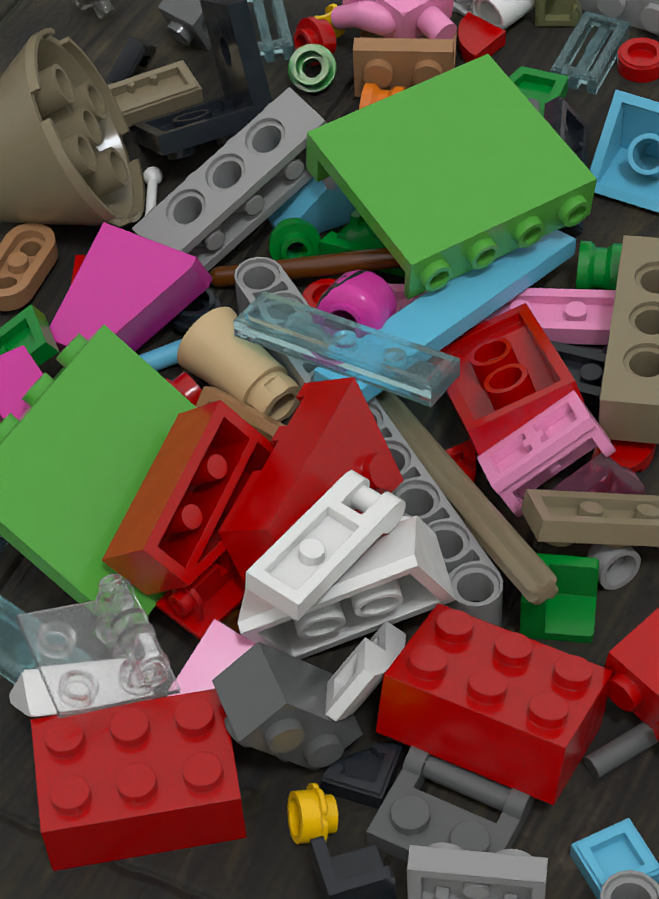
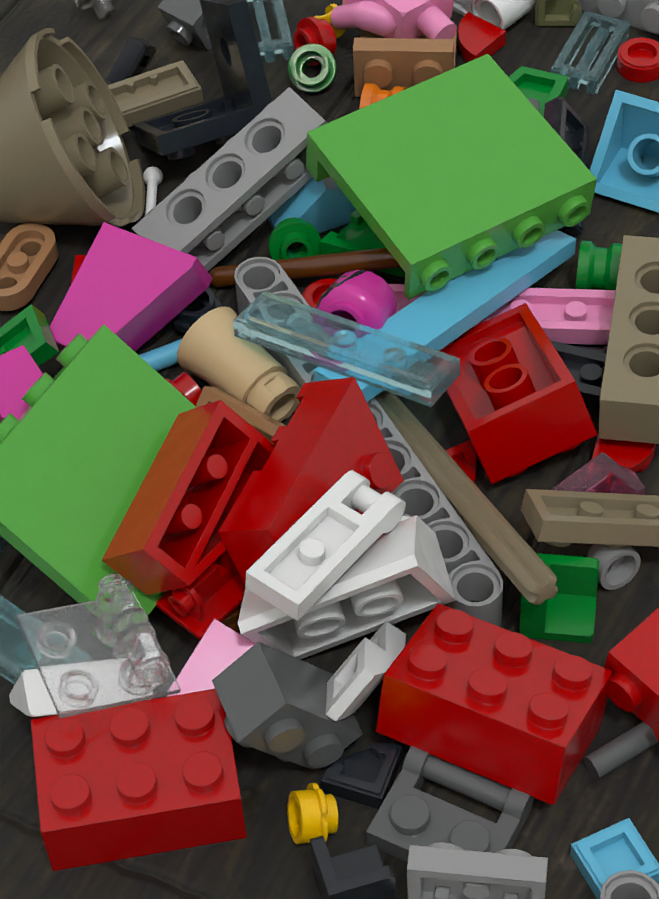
bright pink hinge [477,390,616,518] -> none

